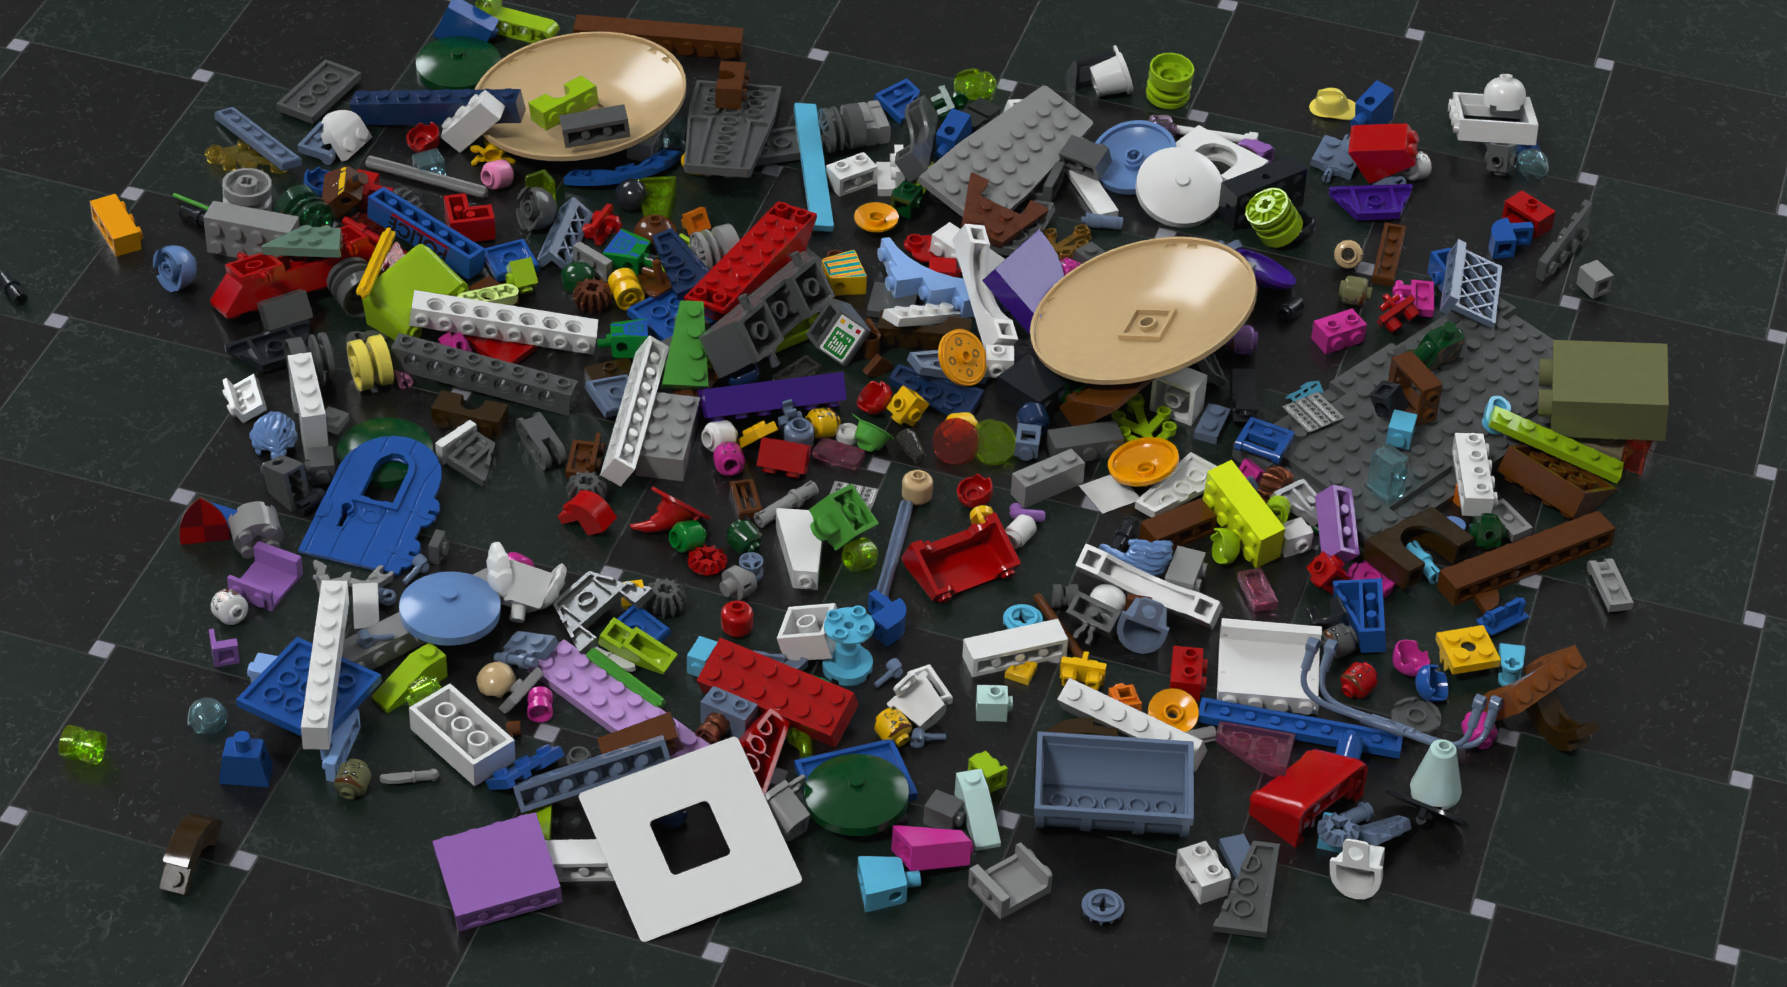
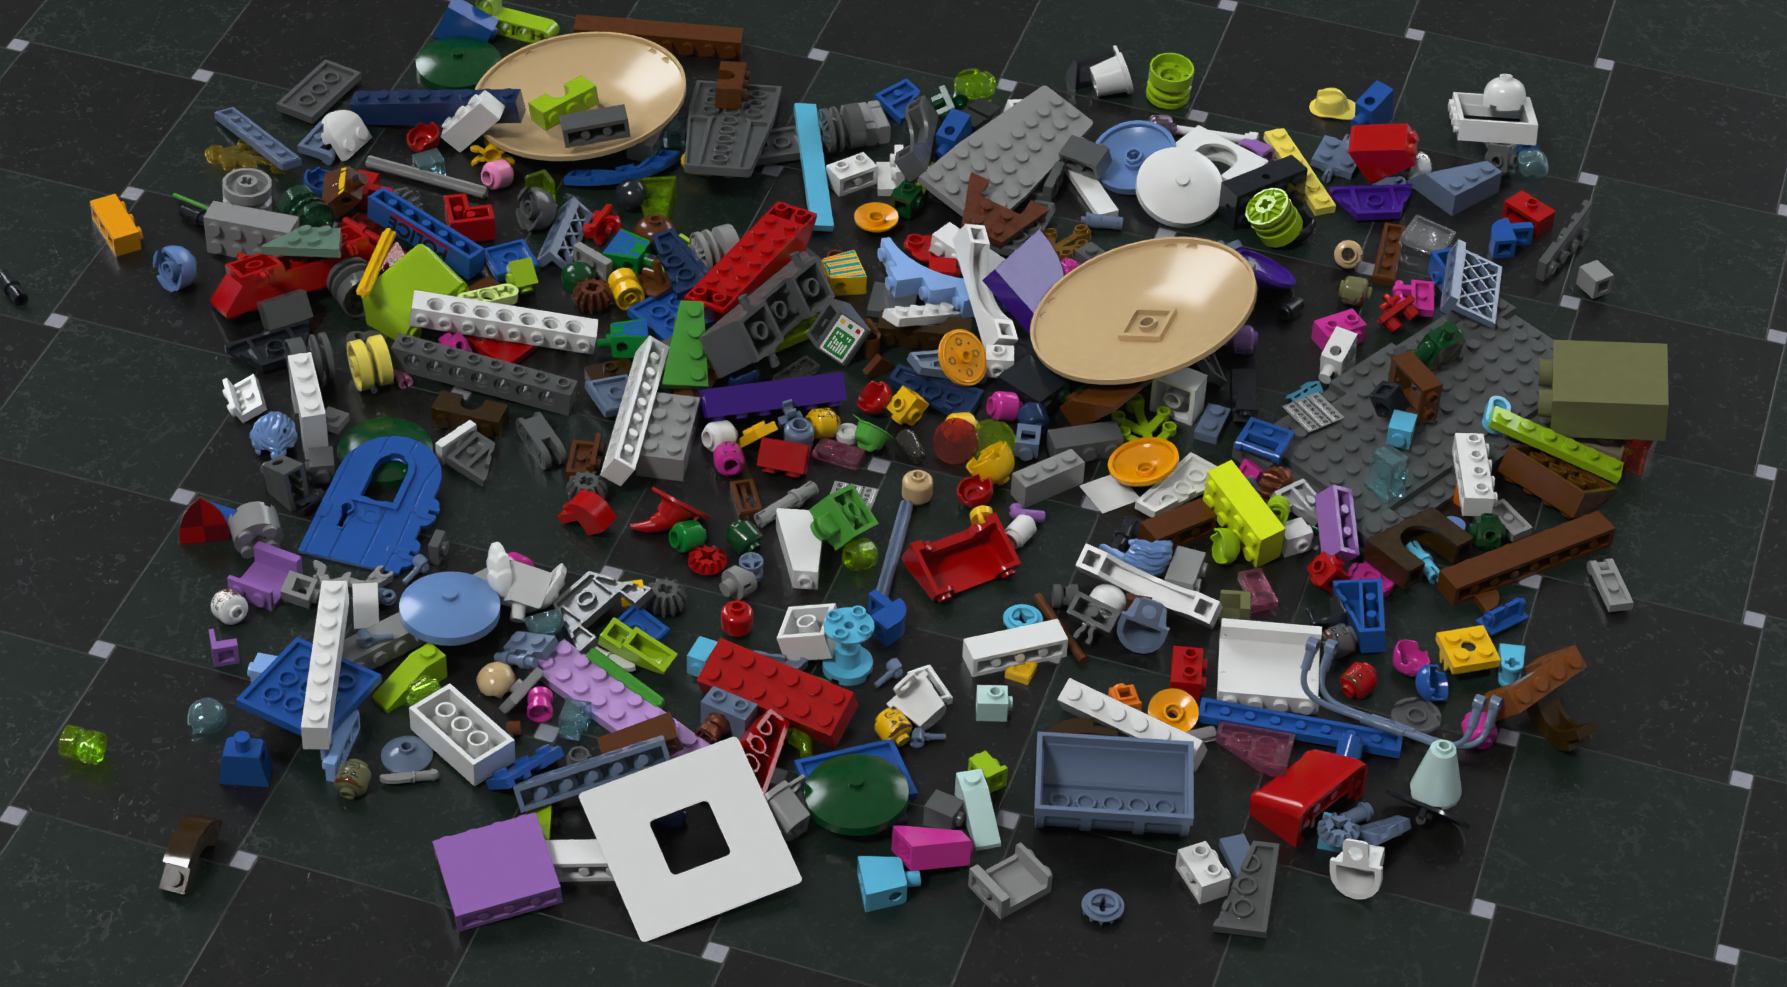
orange tile [681,207,711,236] -> none
yellow hips [1059,651,1107,691] -> none
none -> light grey brick [280,570,320,609]
none -> sand blue dish [381,736,433,773]
none -> clear light blue hair [524,609,564,636]
none -> clear light blue brick [559,698,592,740]
none -> yellow cylinder [966,441,1015,486]
none -> dark pink head [986,391,1023,422]
none -> olive panel [1218,590,1250,625]
none -> light yellow plate [1263,128,1336,216]
none -> white torso [1318,326,1358,384]
none -> clear plate [1399,215,1456,255]
none -> sand blue wedge [1406,161,1502,216]

